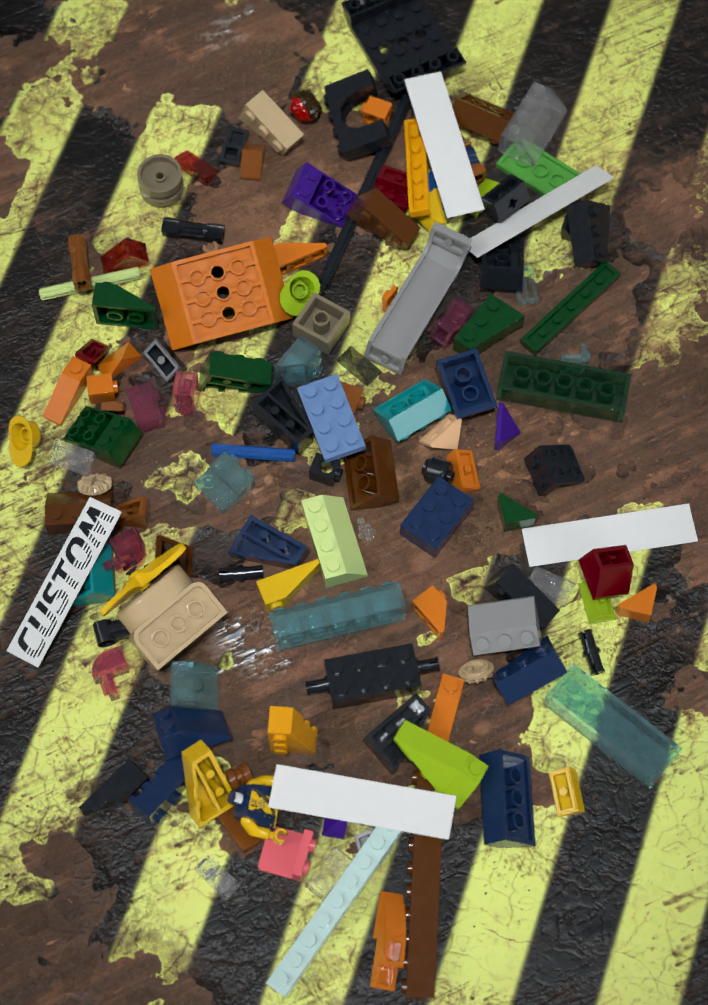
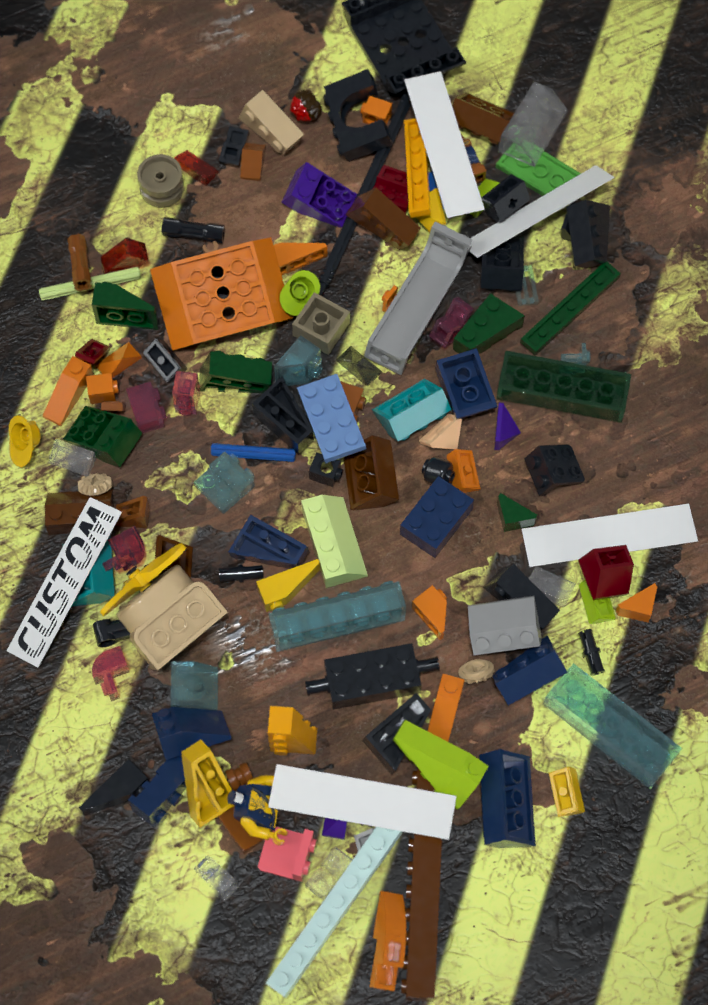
clear hair [357,517,376,542] -> none

